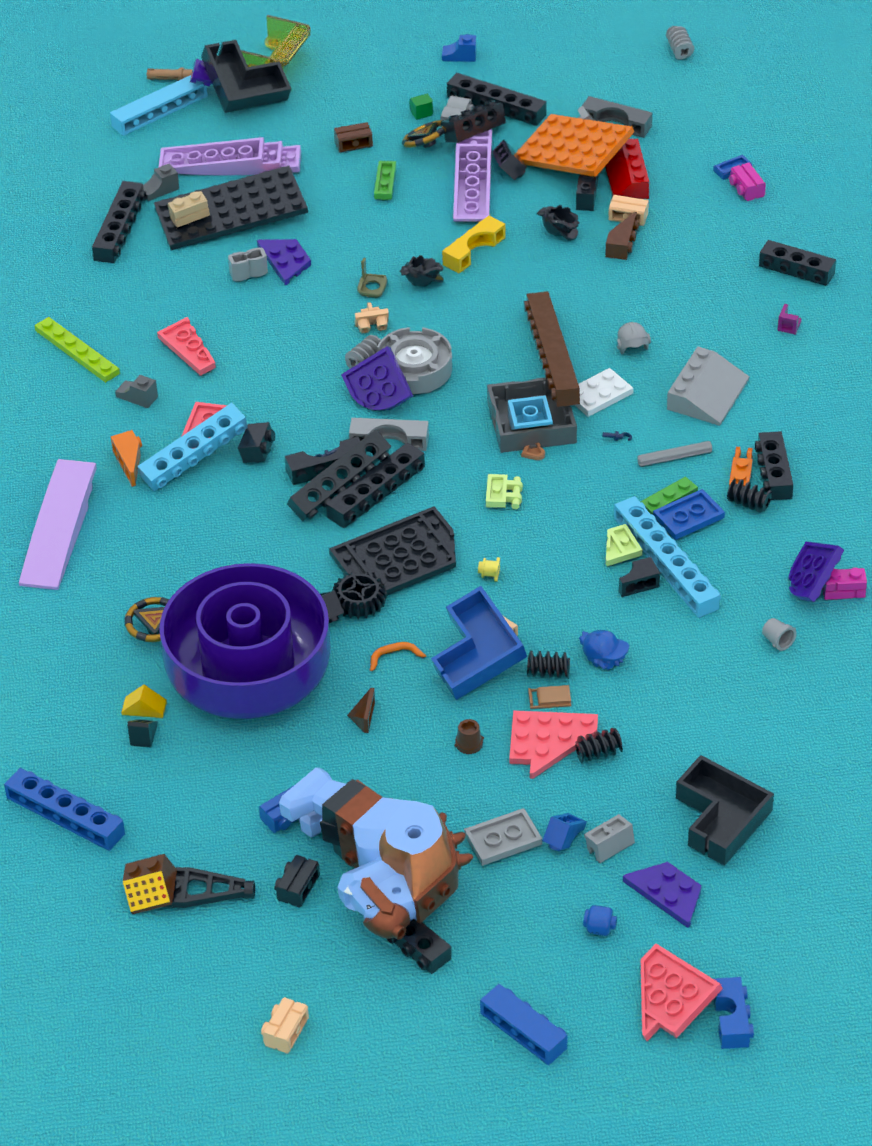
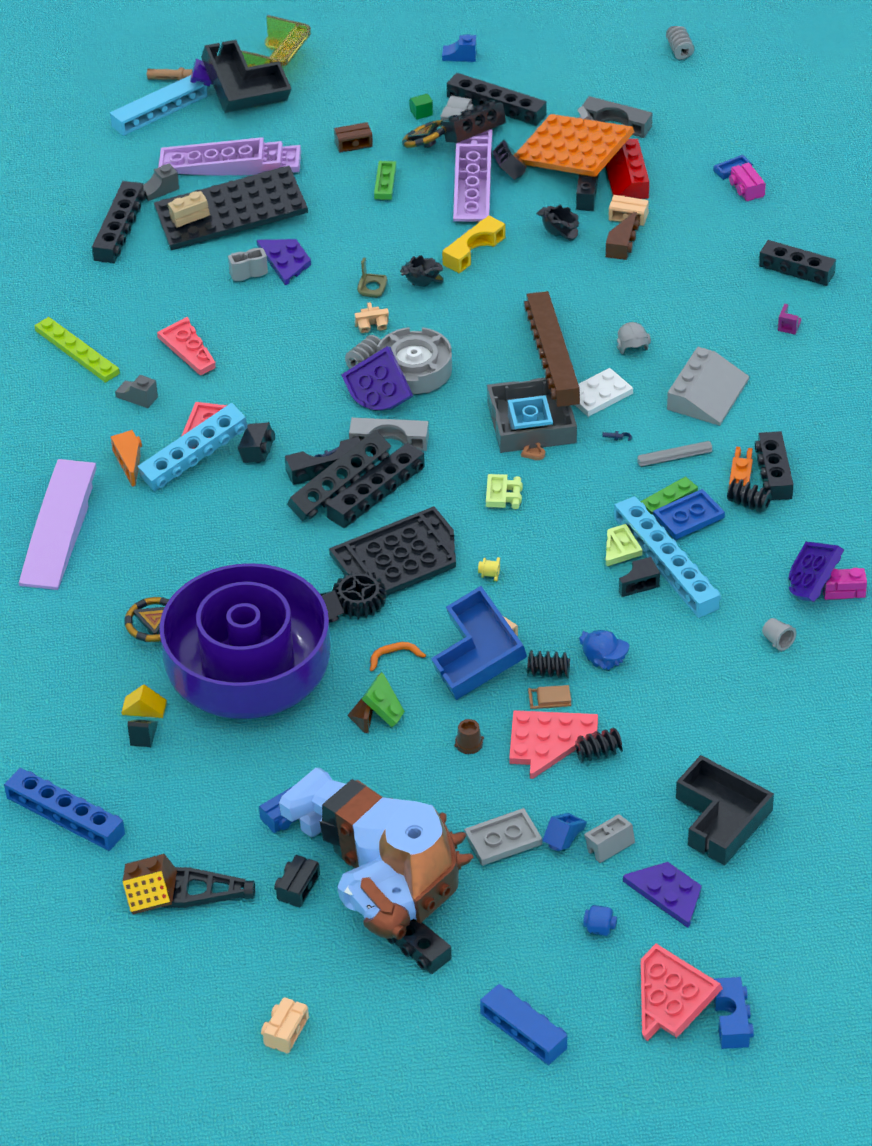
none -> bright green wing [361,672,405,727]

